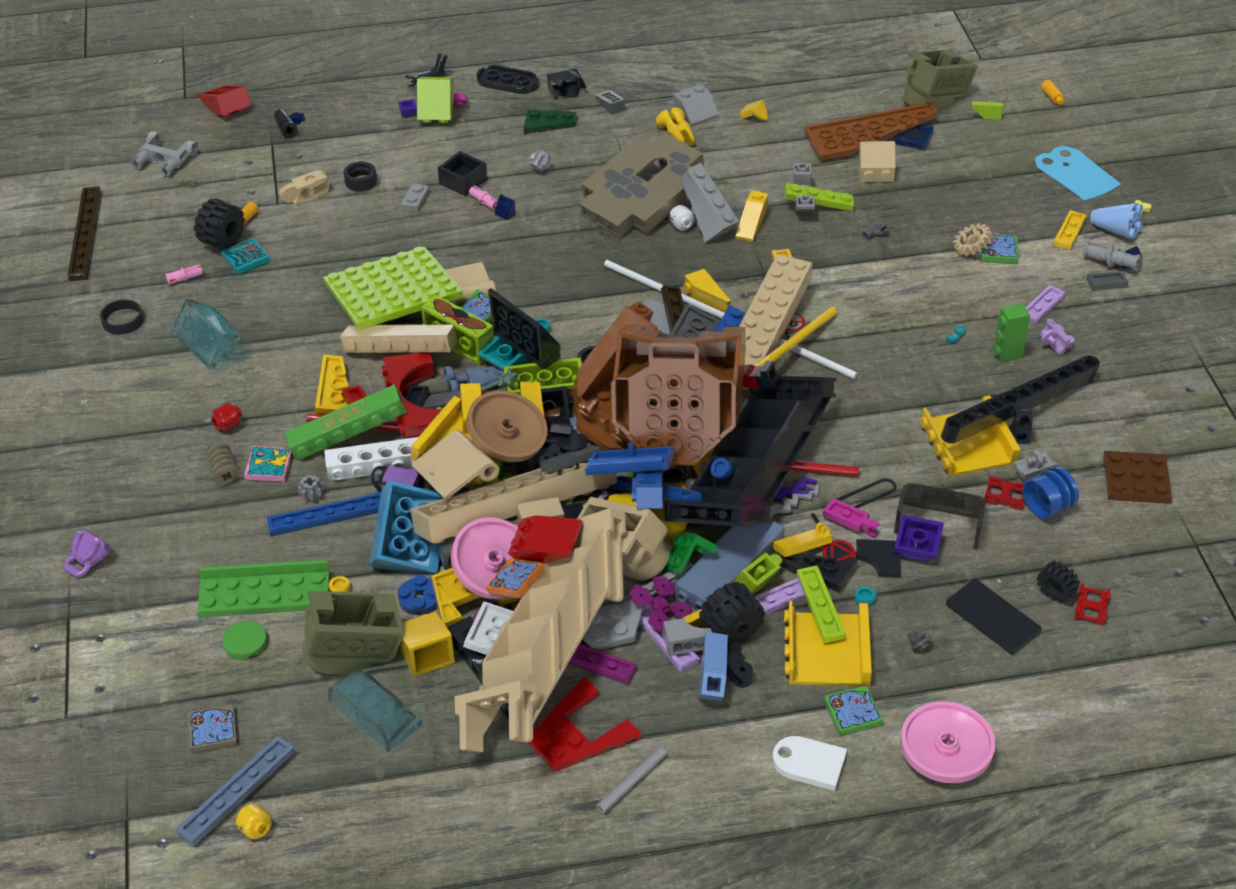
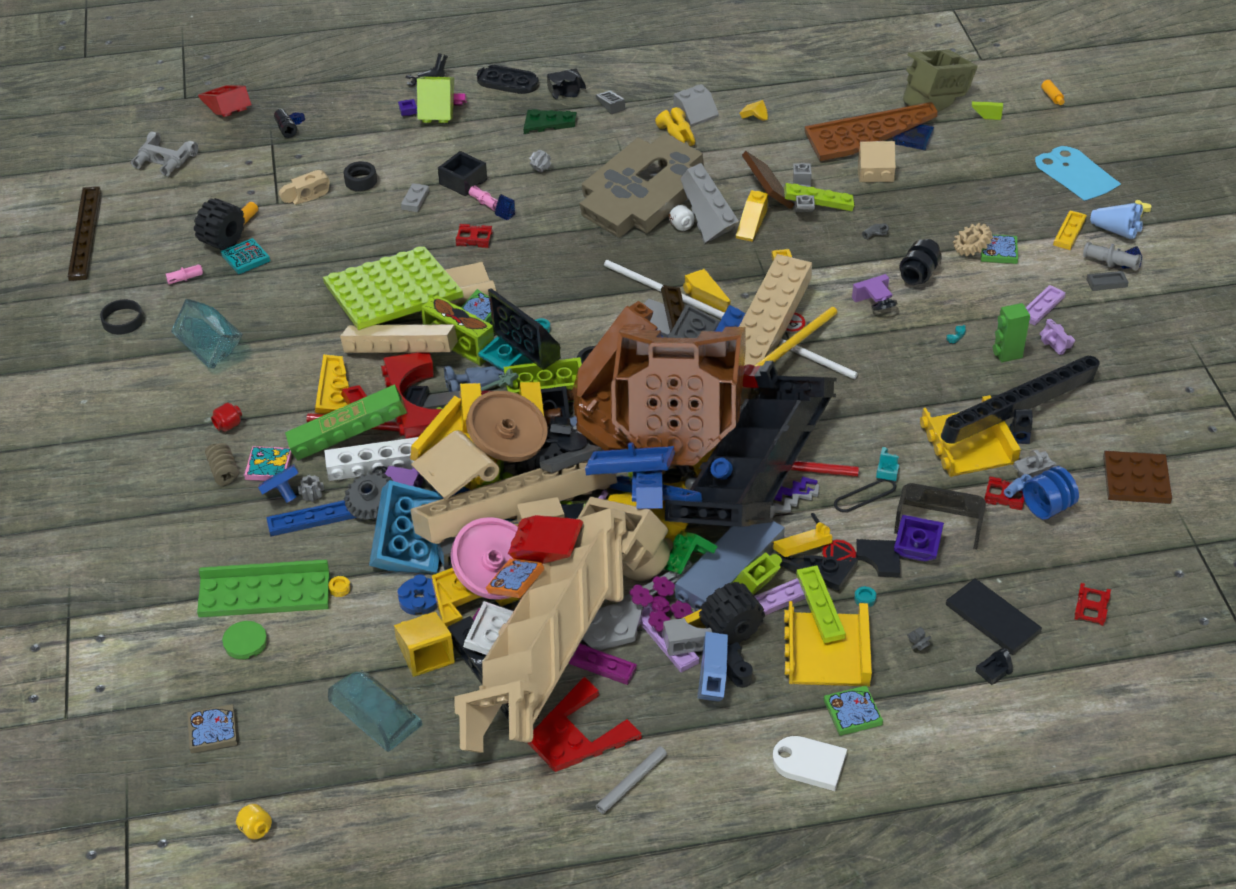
medium lavender piece [64,529,111,578] -> none
sand blue plate [176,735,295,847] -> none
olive brick [302,591,404,675] -> none
dark pink plate [823,498,879,538] -> none
bright pink dish [900,701,995,783] -> none
black tyre [1037,561,1080,602] -> none
none -> blue tile [258,464,299,503]
none -> dark grey gear [344,471,393,519]
none -> red piece [455,224,493,248]
none -> reddish brown tile [742,151,795,209]
none -> medium lavender piece [852,274,898,310]
none -> teal slope [876,447,899,481]
none -> black piece [899,239,942,285]
none -> black tile [975,648,1013,685]
none -> medium blue arm [1004,474,1032,498]

